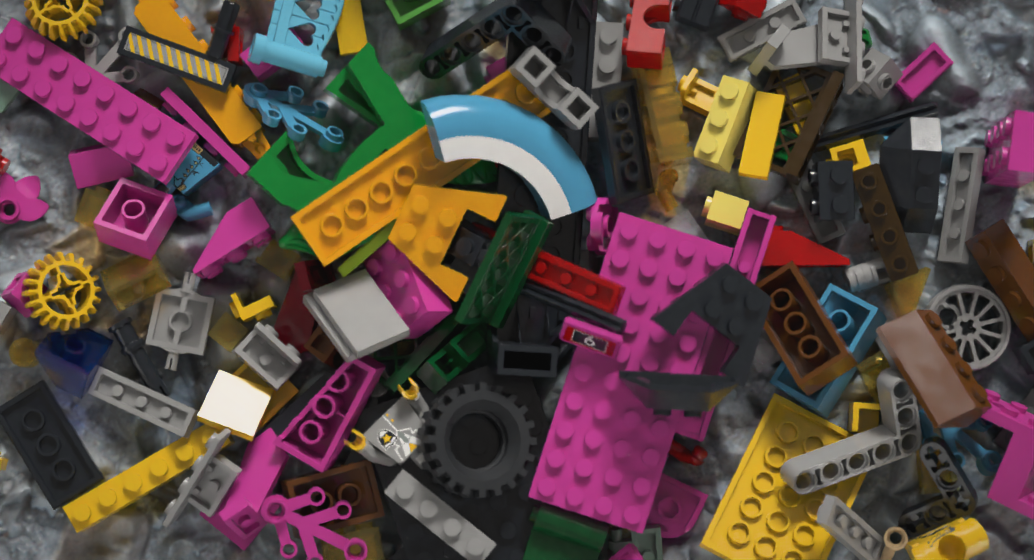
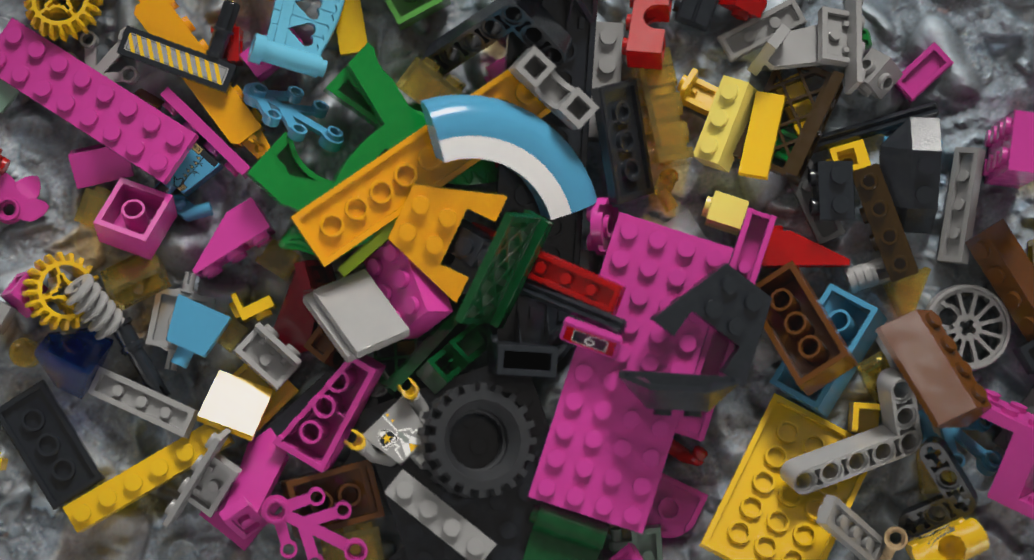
none -> light grey piece [64,274,125,340]
none -> dark azure torso [166,294,232,369]
none -> clear yellow brick [396,56,469,105]

